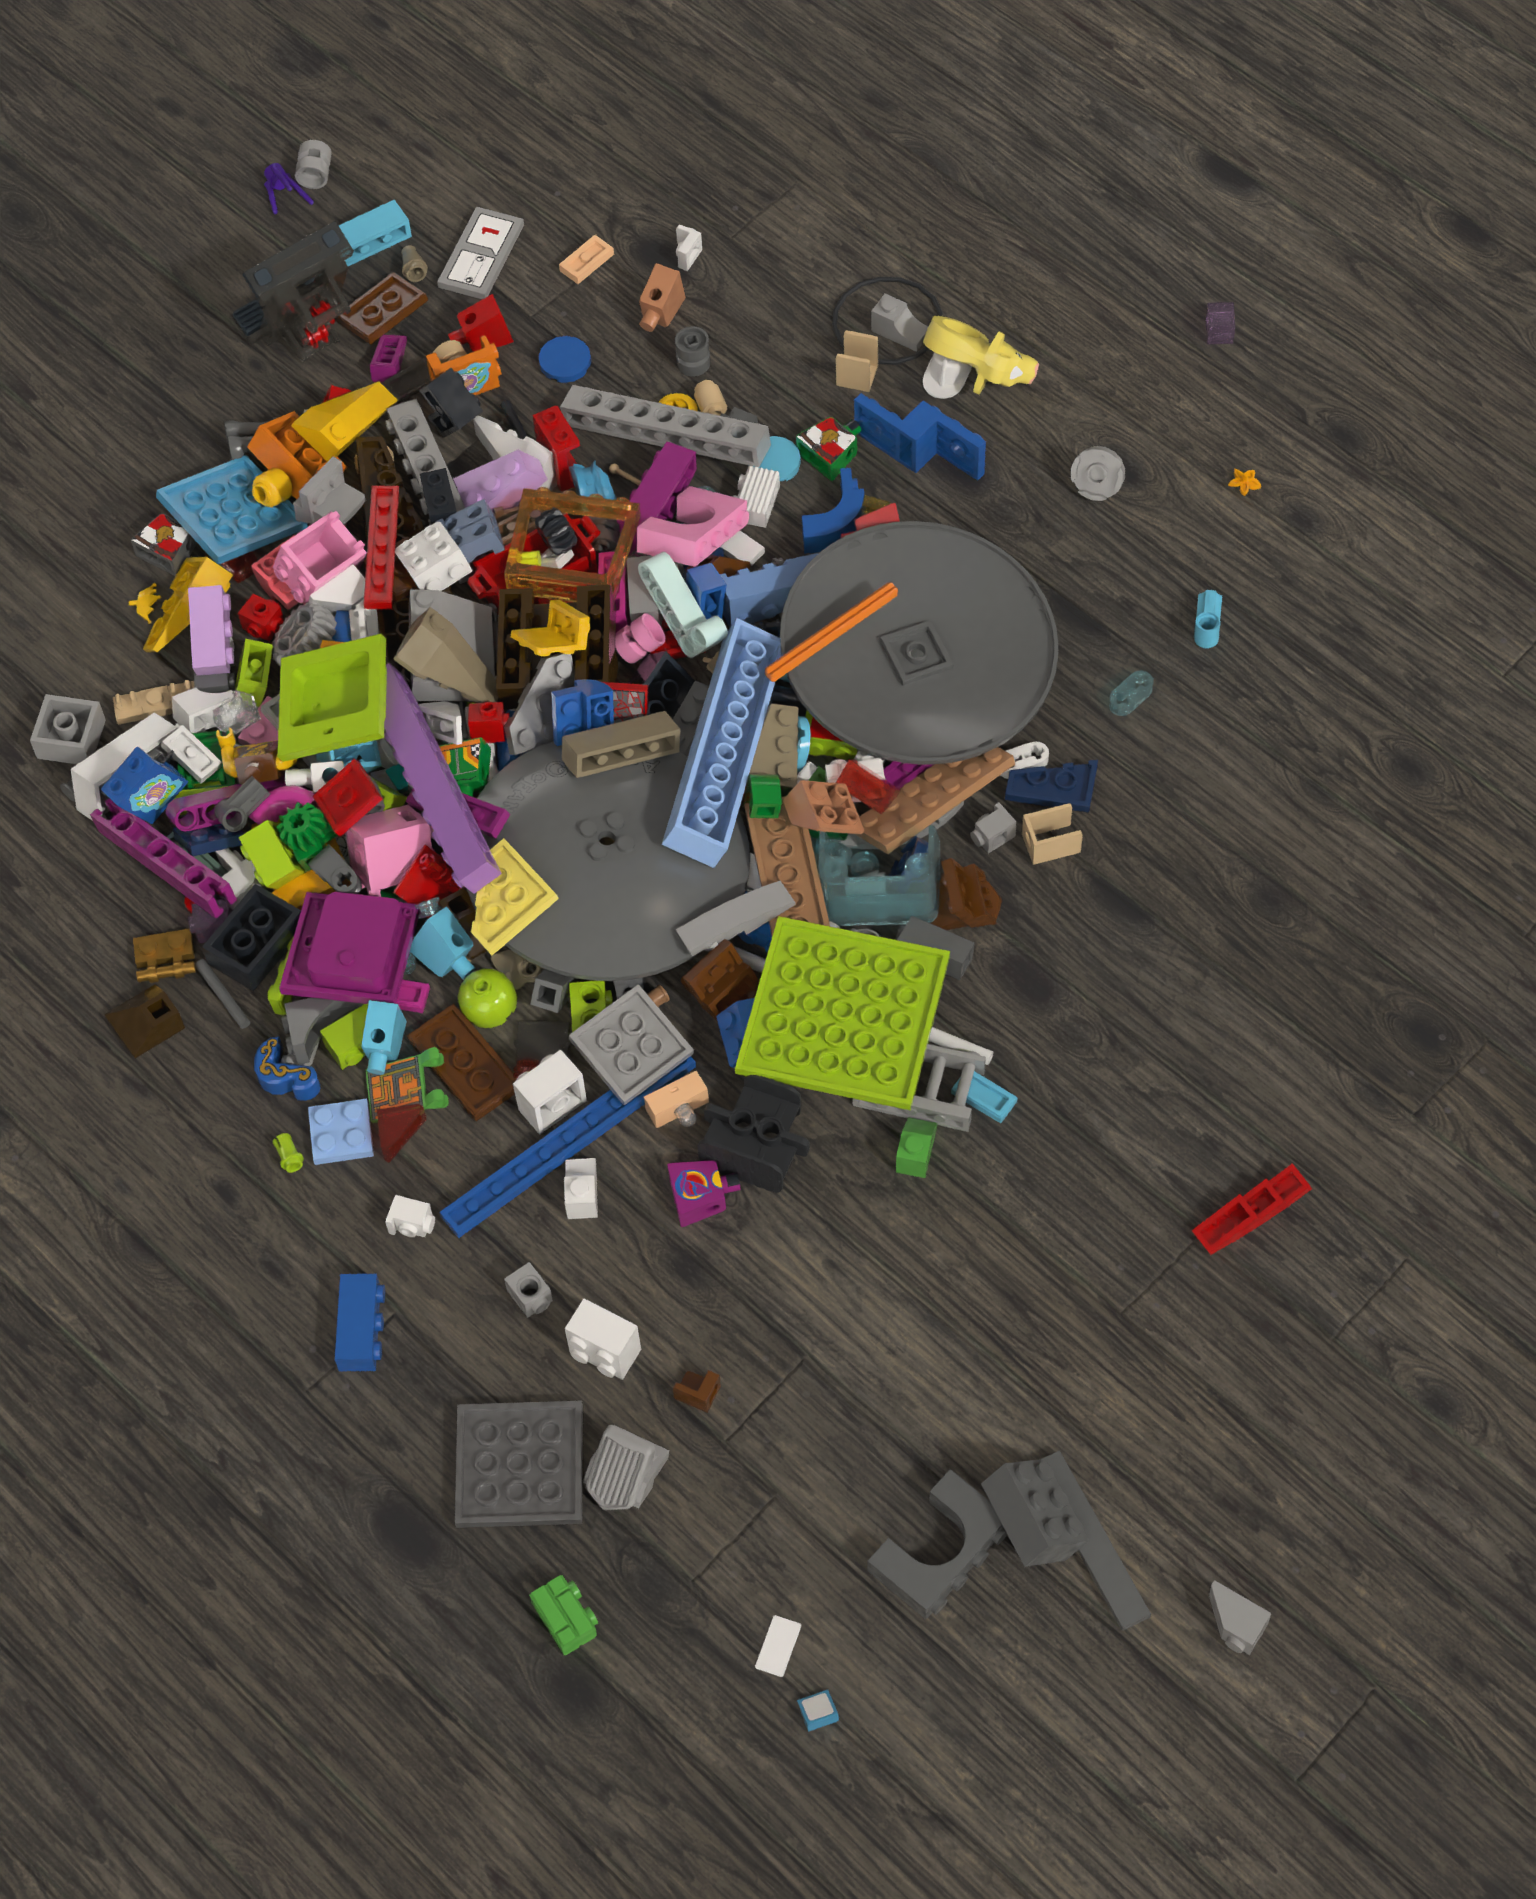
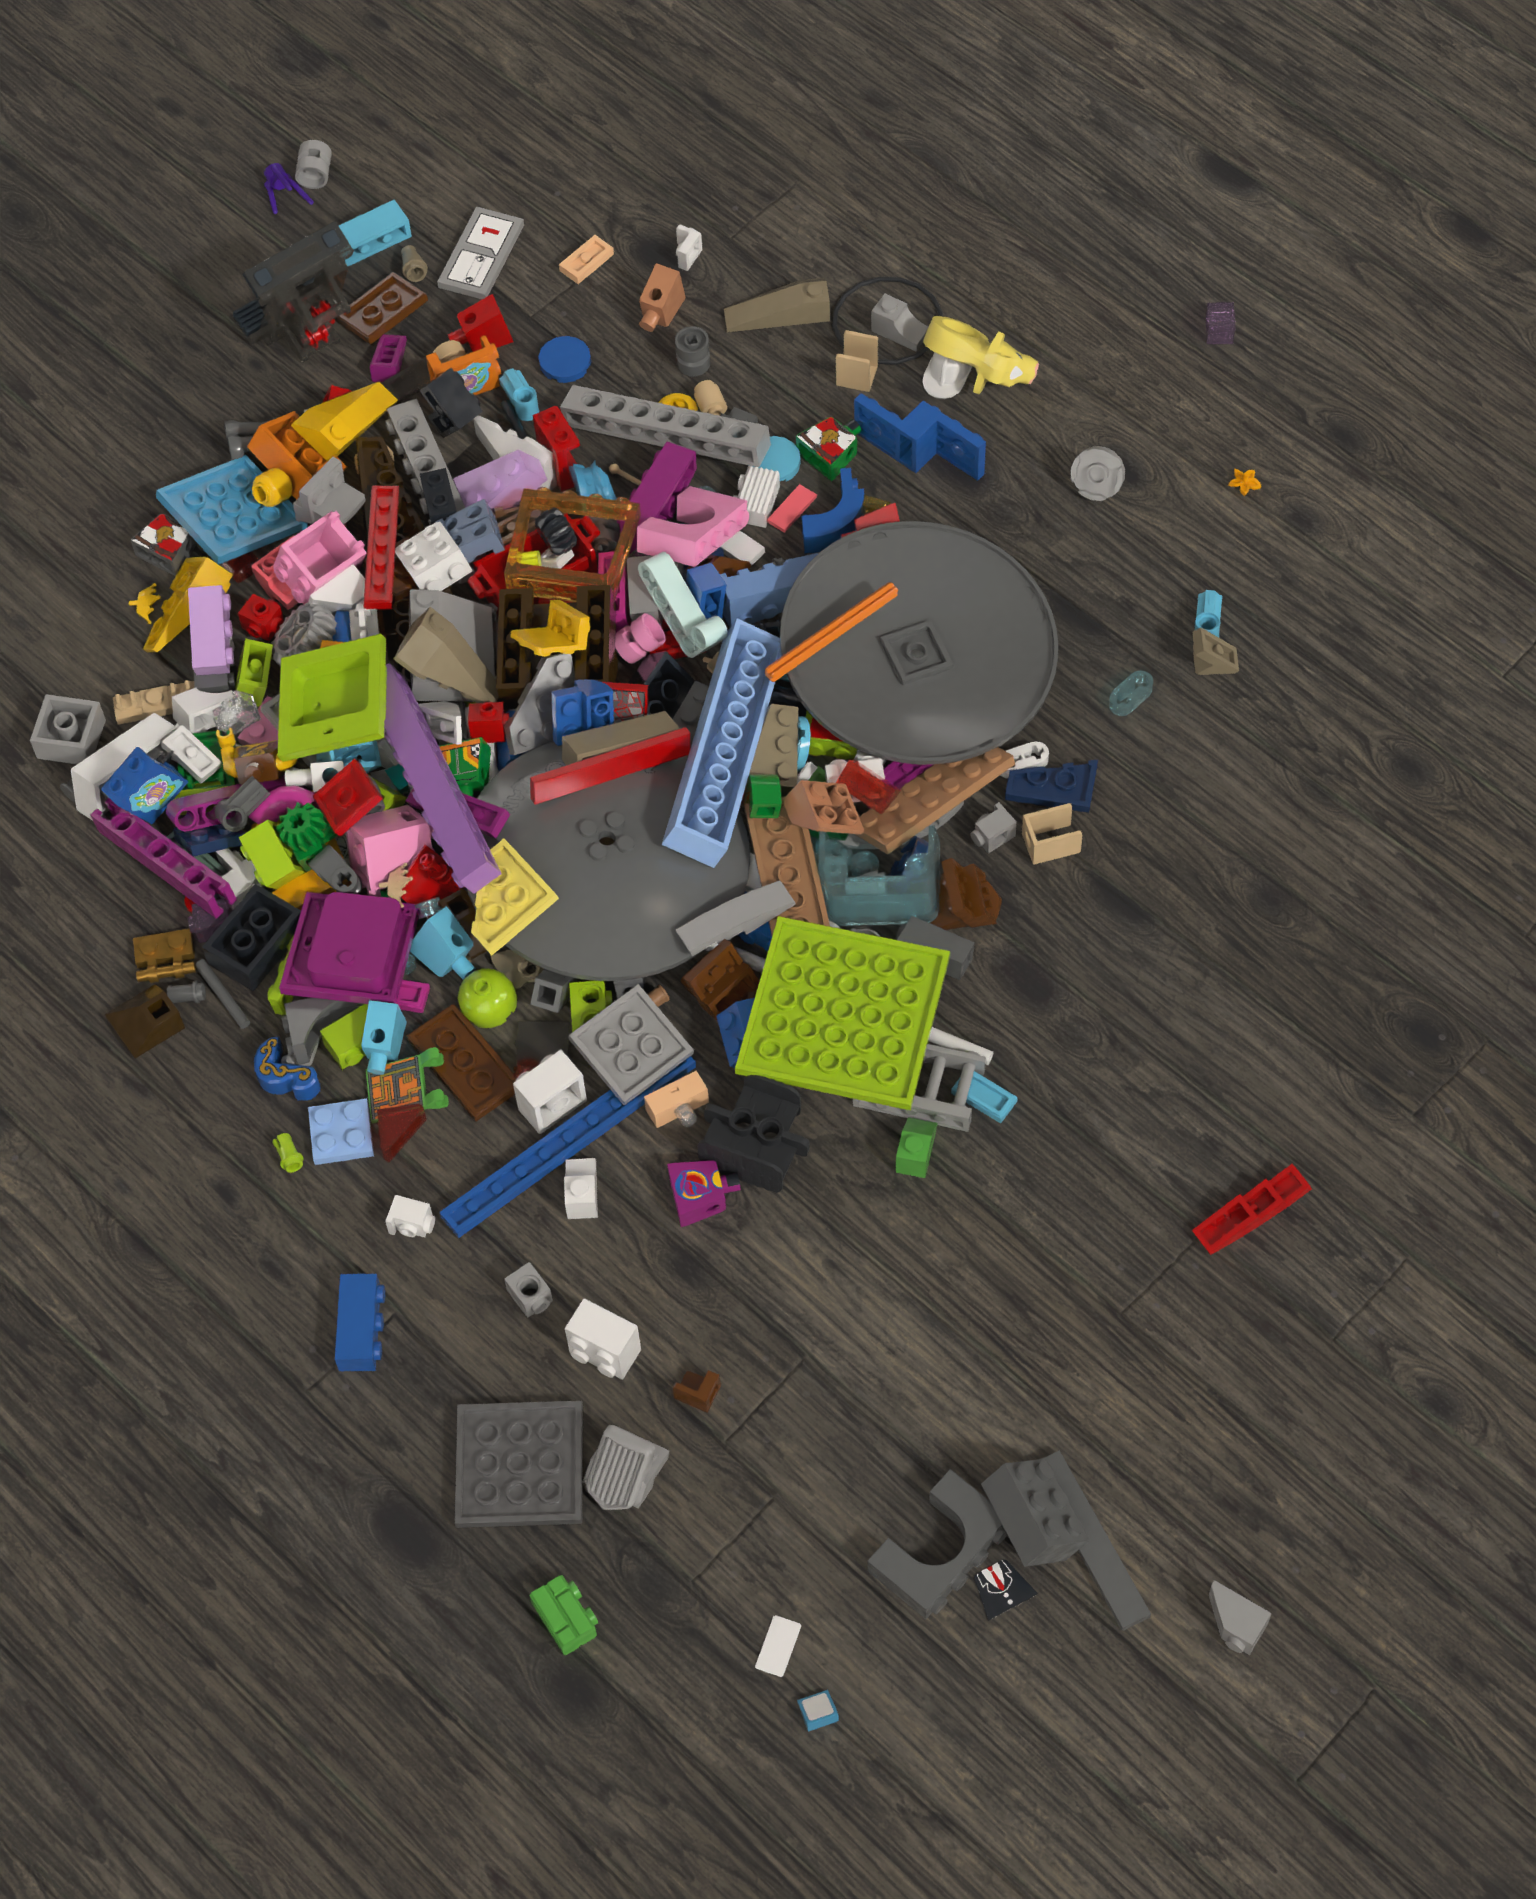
none -> dark grey pin [167,980,206,1004]
none -> tan piece [379,862,413,908]
none -> medium azure piece [499,368,539,421]
none -> red tile [530,727,690,805]
none -> dark tan wedge [724,278,830,332]
none -> coral piece [767,484,817,533]
none -> black sticker [974,1560,1038,1621]
none -> dark tan slope [1192,627,1239,675]

